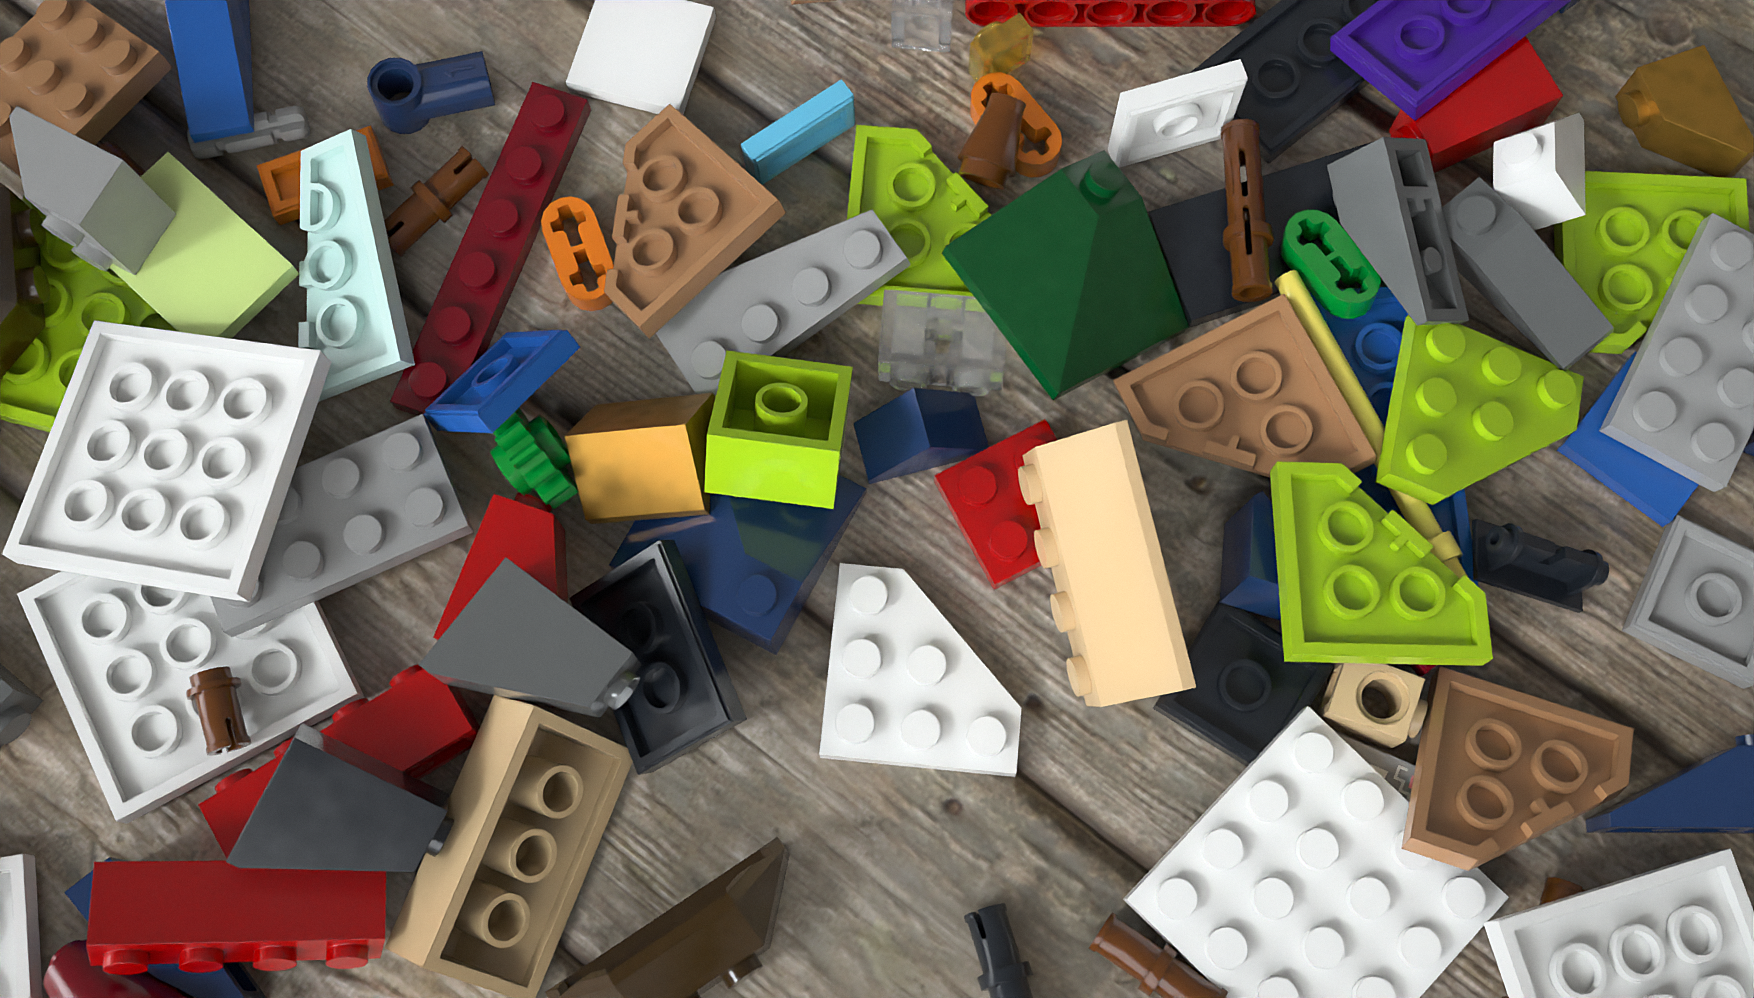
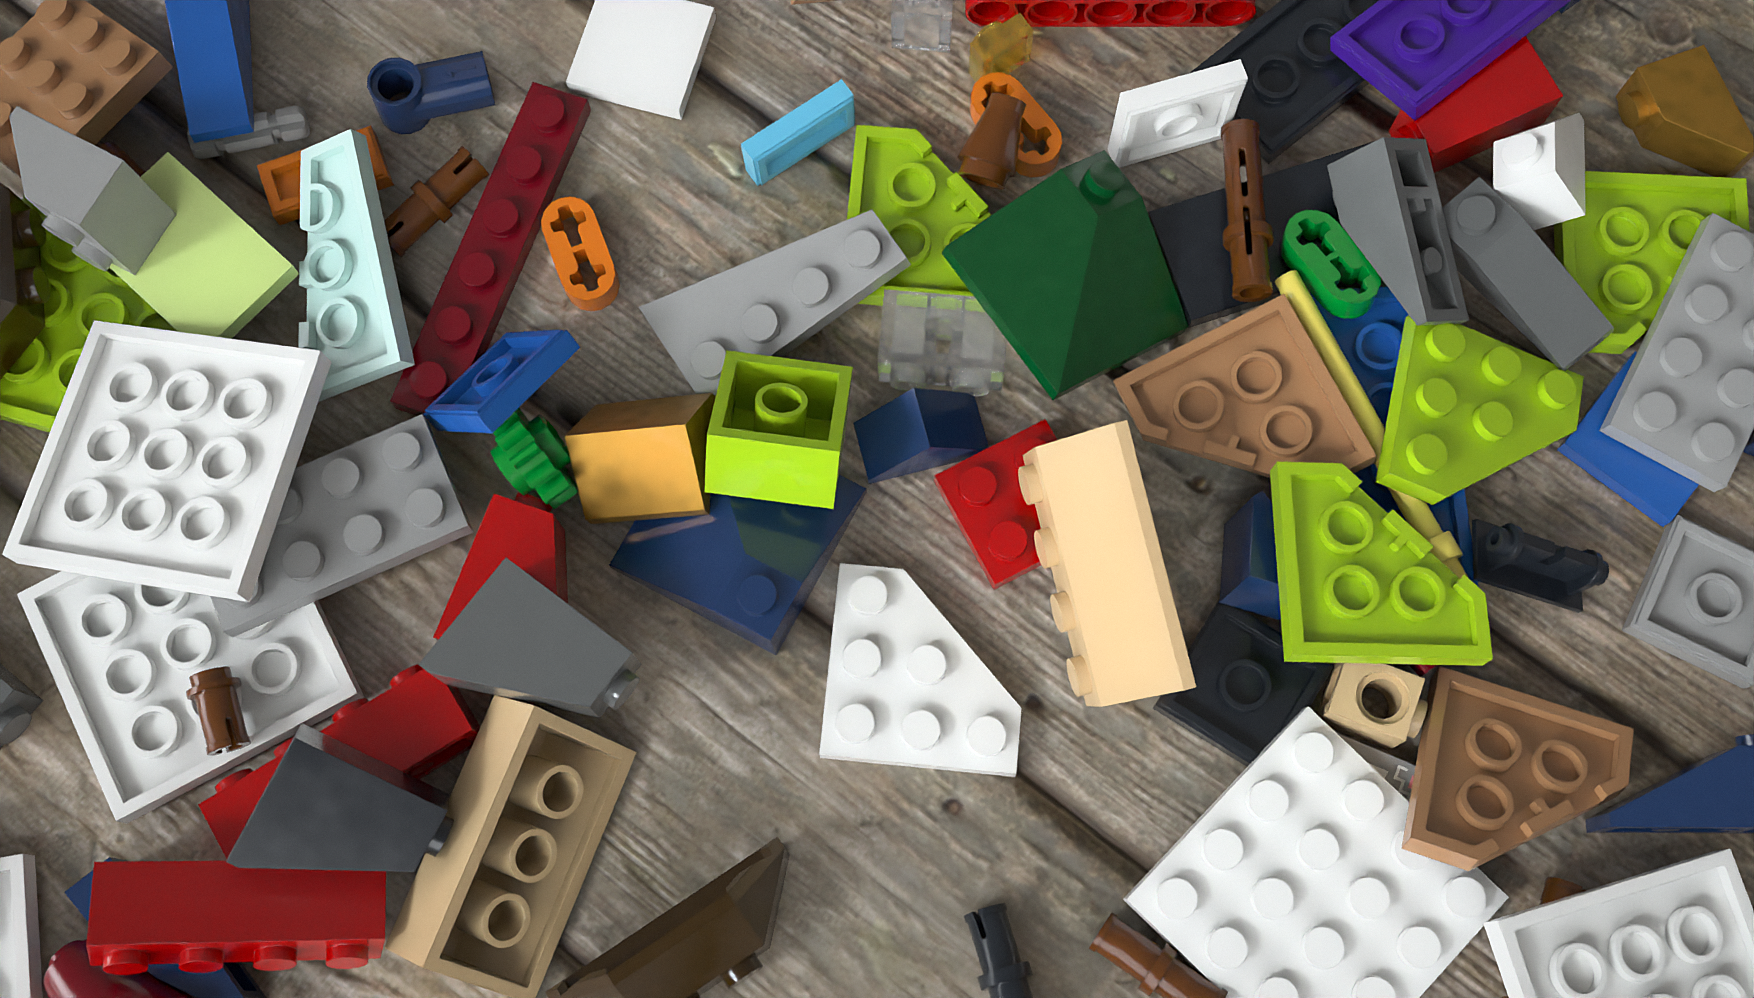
black tile [569,540,747,775] -> none
medium nougat plate [604,104,786,339] -> none

